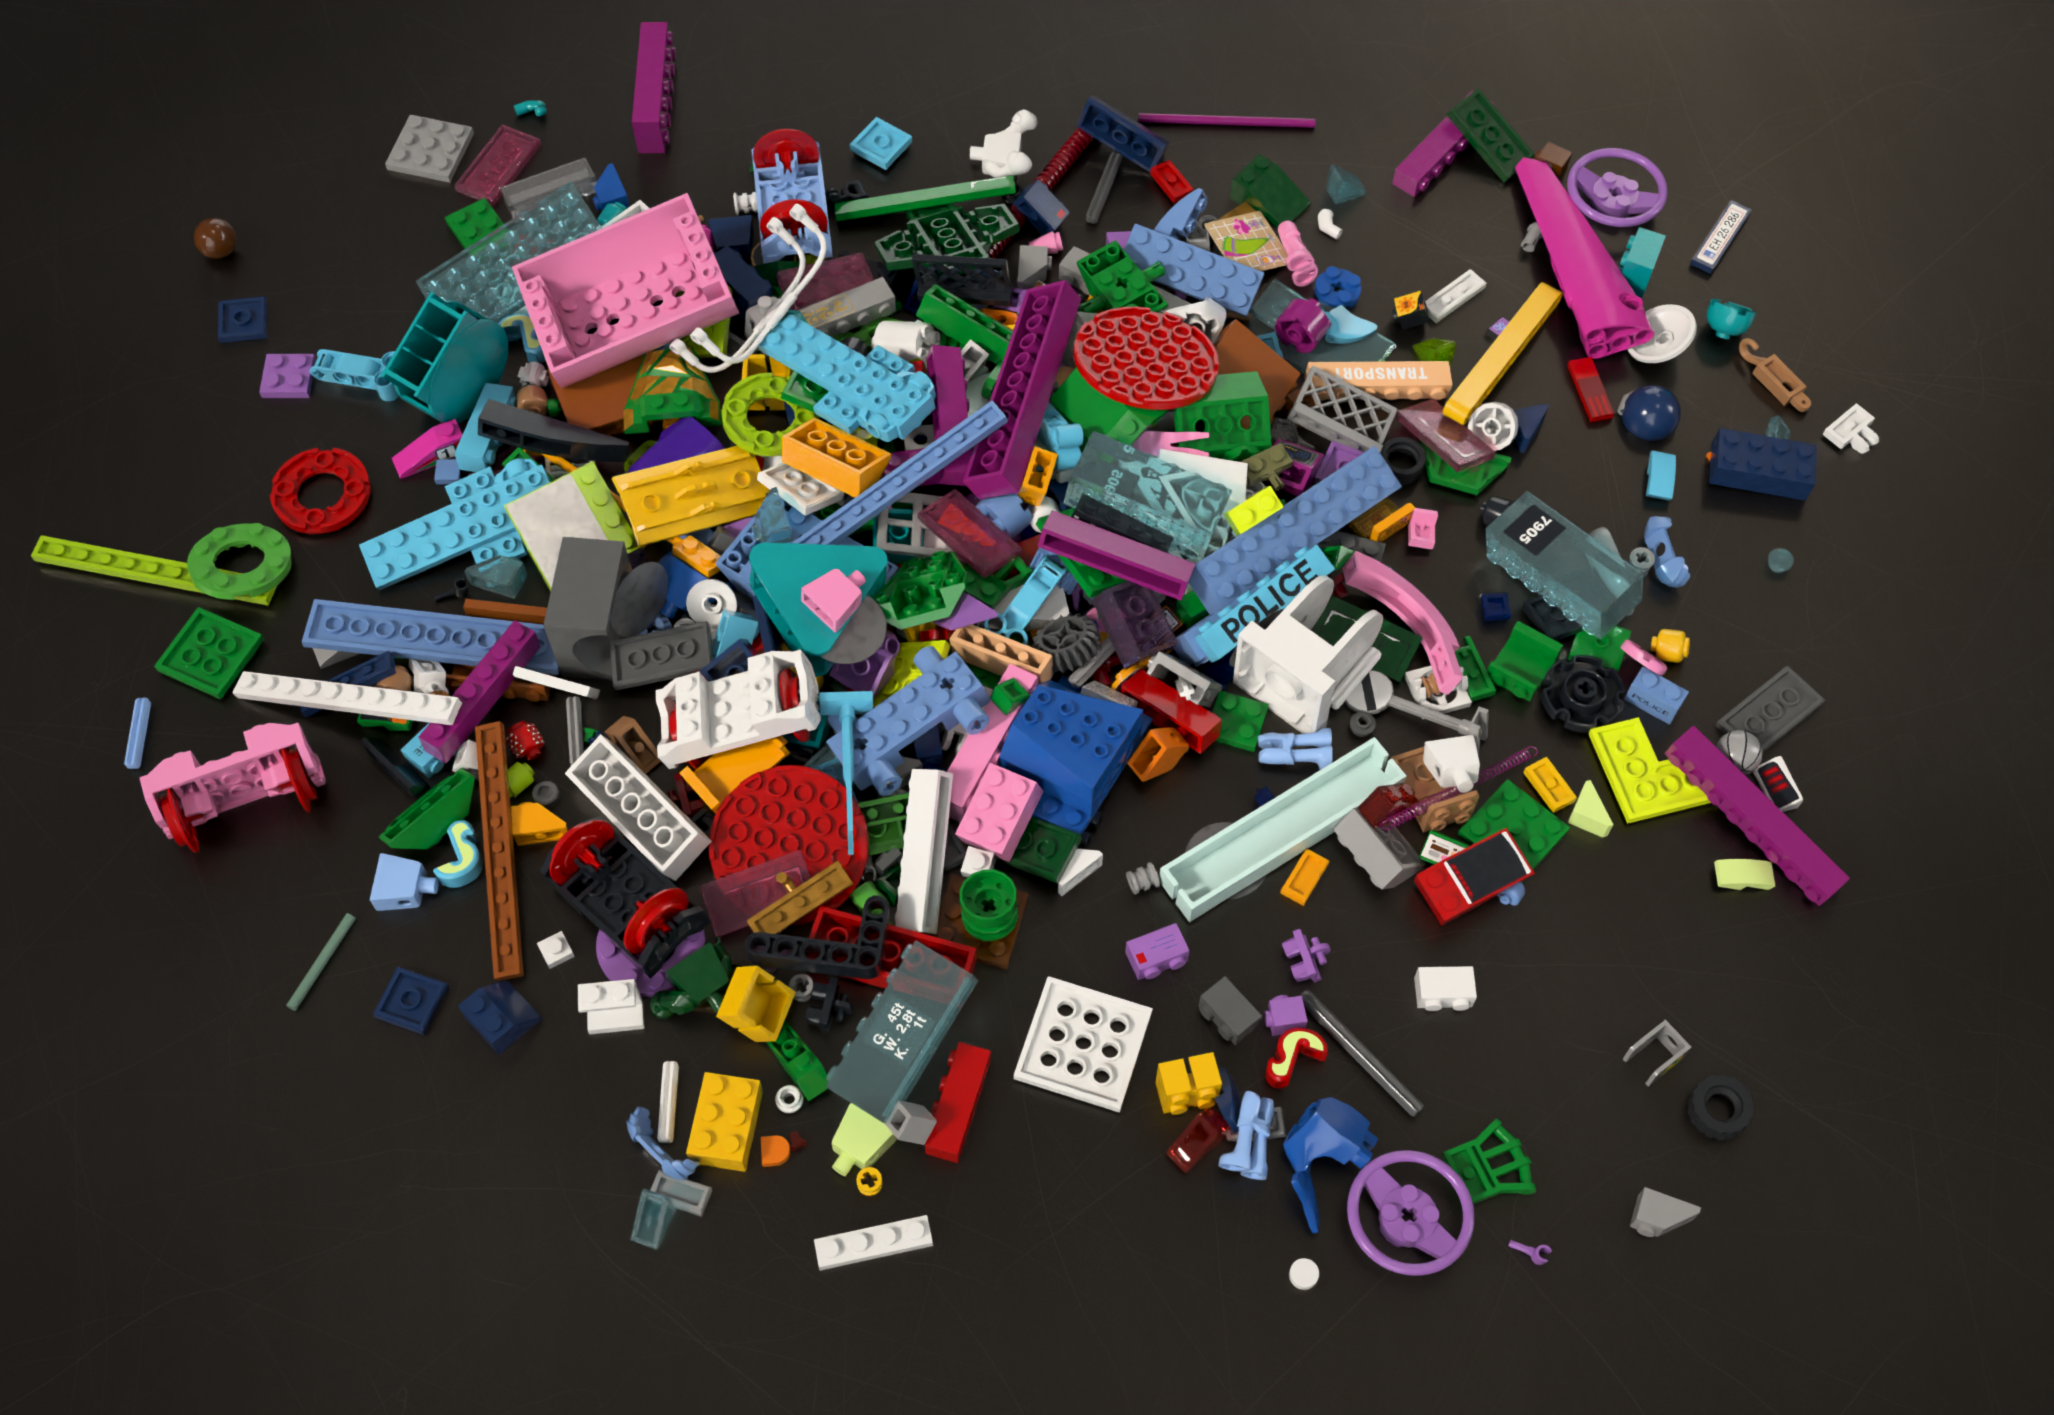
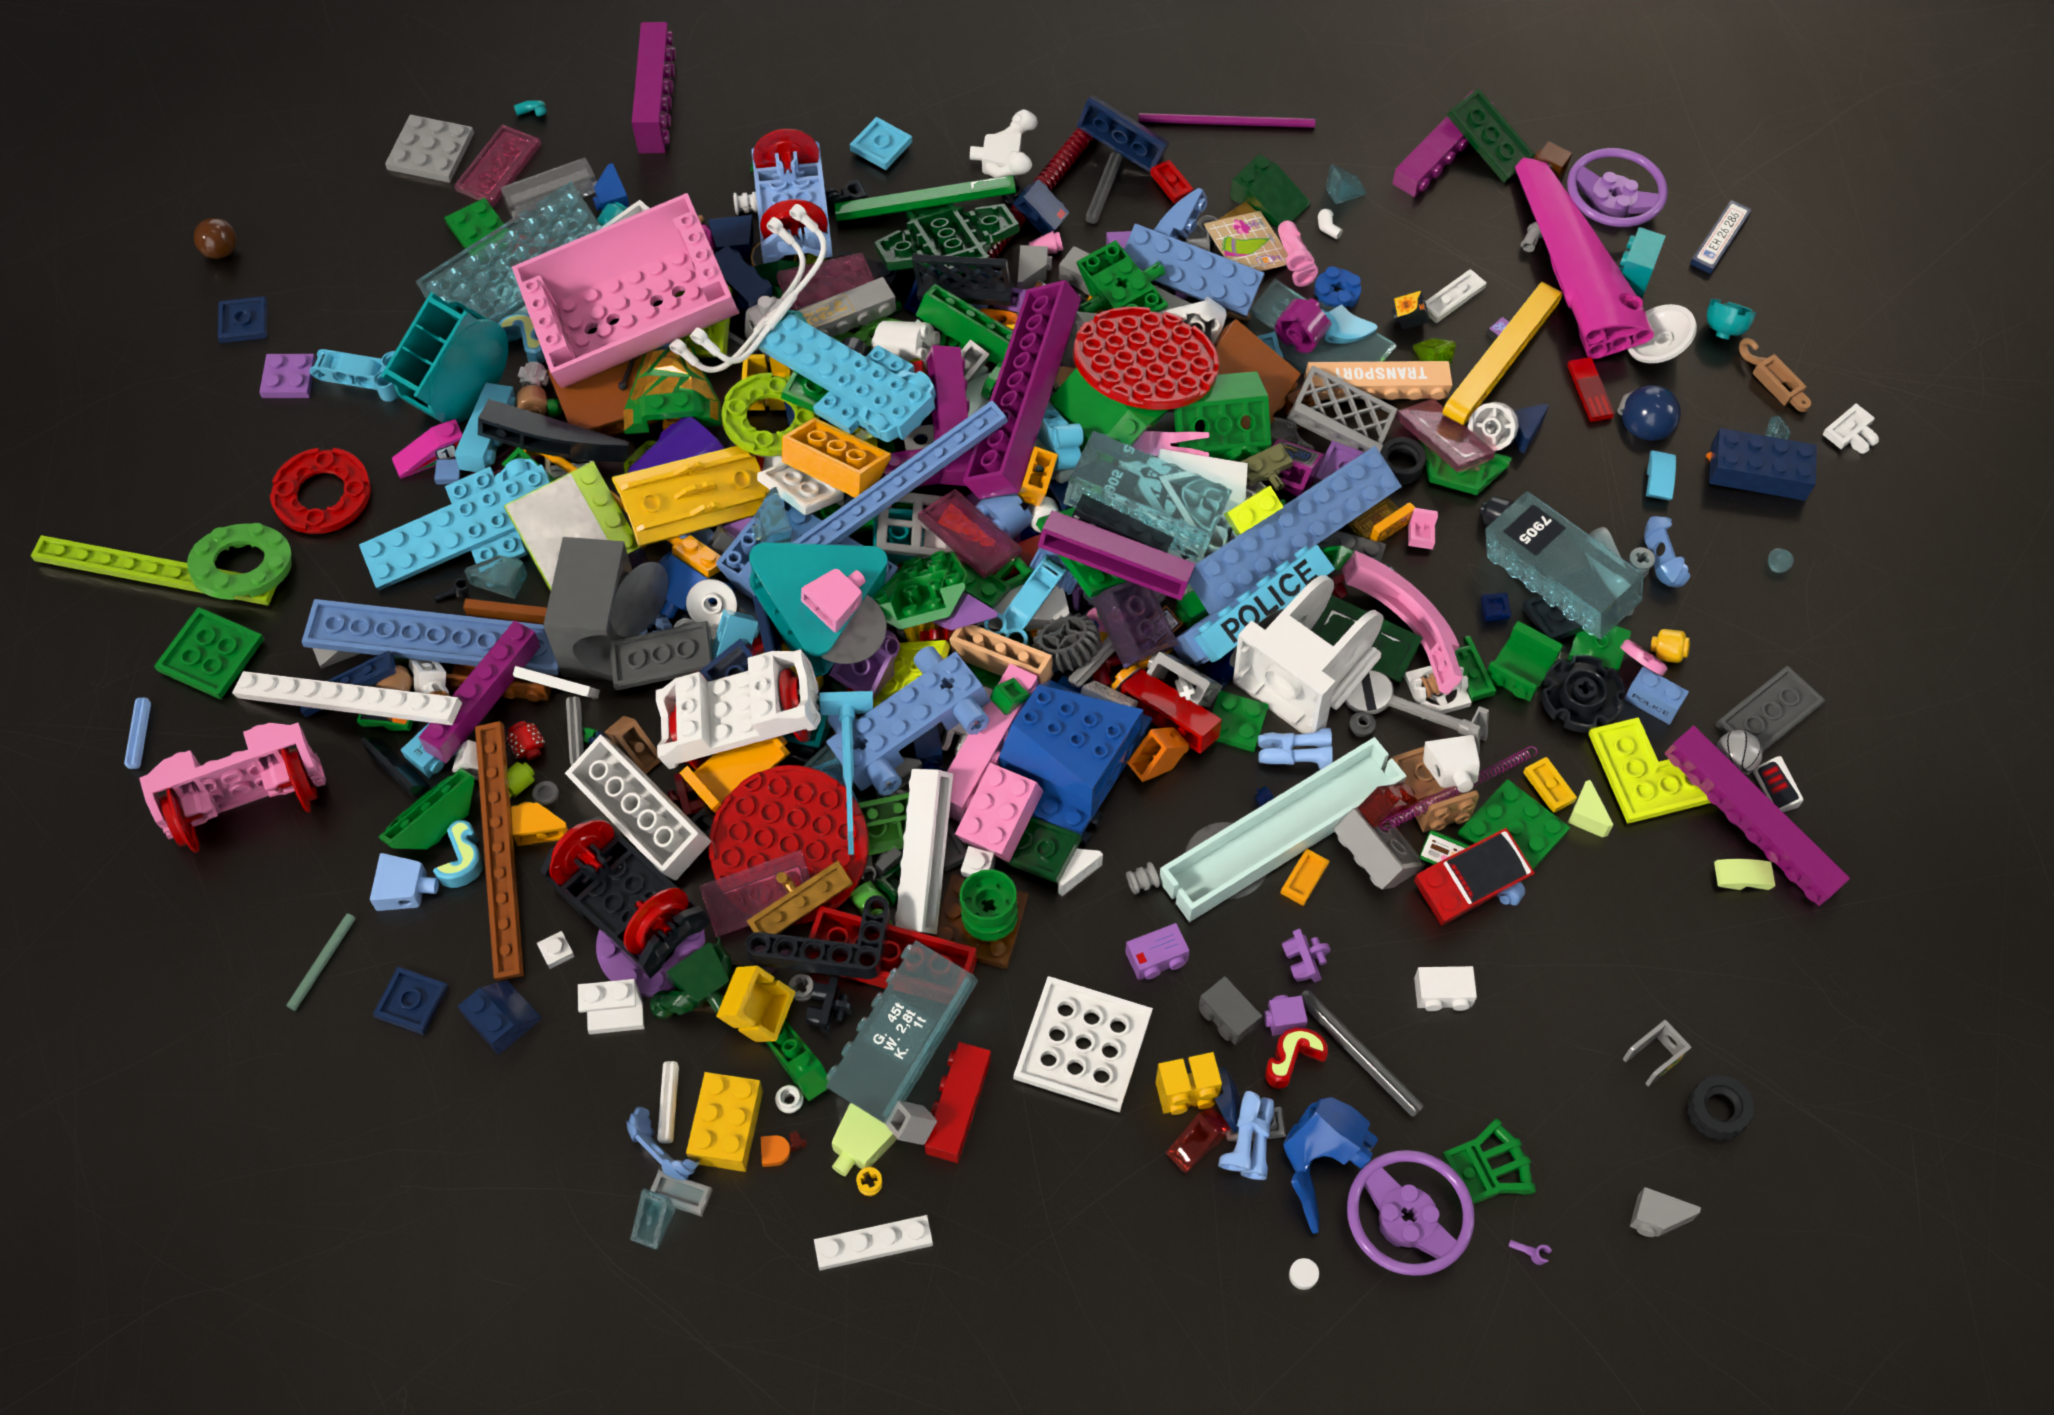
none -> black hinge [618,356,640,391]

